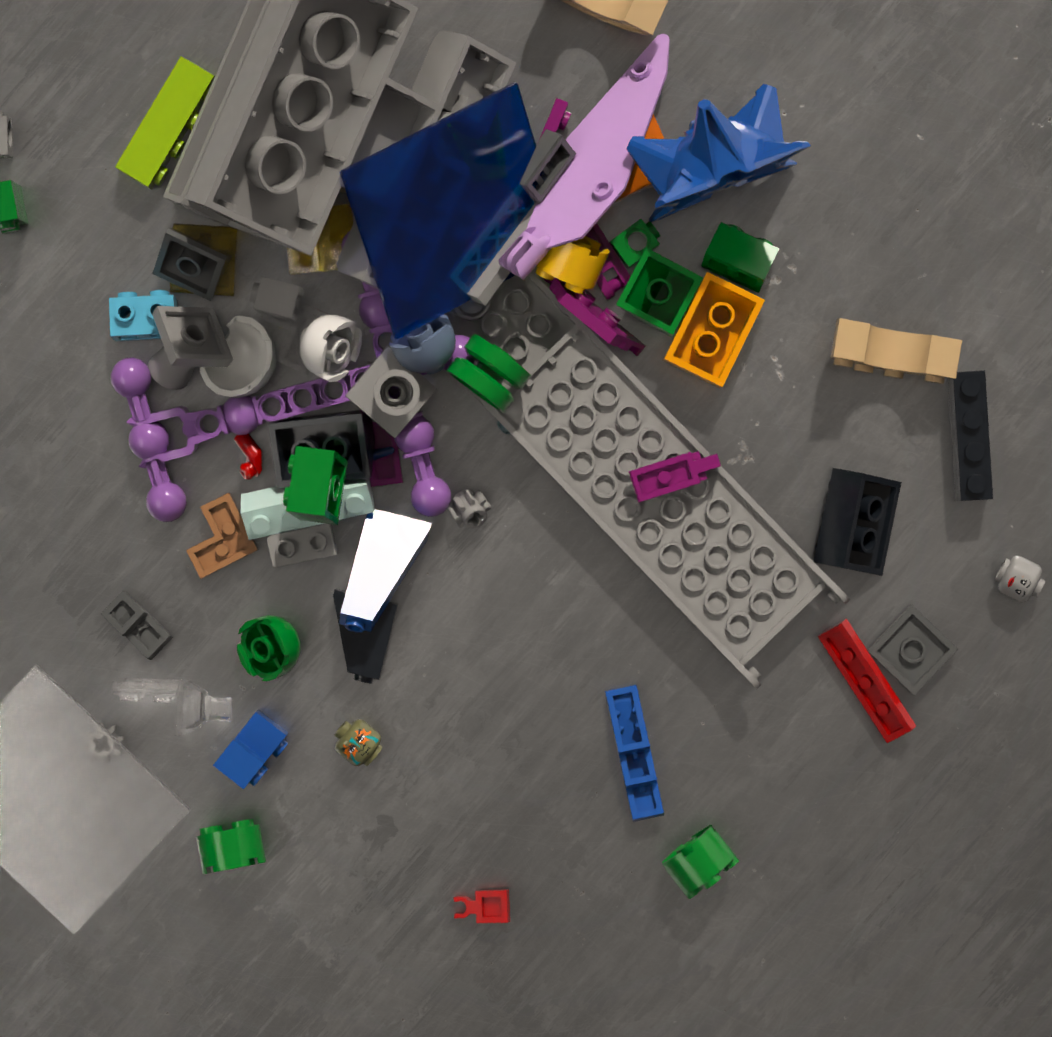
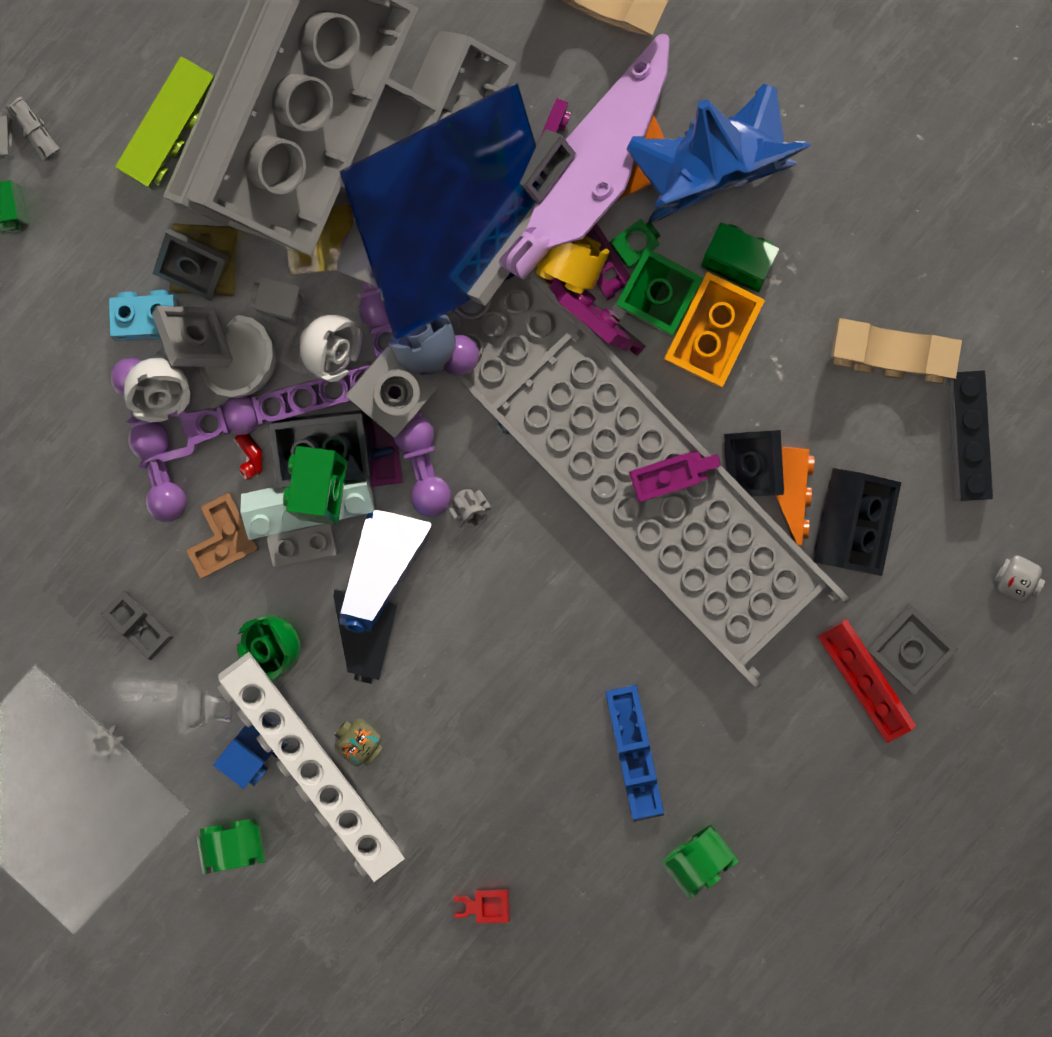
green wheel [446,334,531,413] -> none
none -> light grey pin [5,96,60,161]
none -> white cylinder [124,358,191,422]
none -> white brick [217,652,405,882]
none -> black tile [724,430,784,497]
none -> orange slope [773,447,814,545]

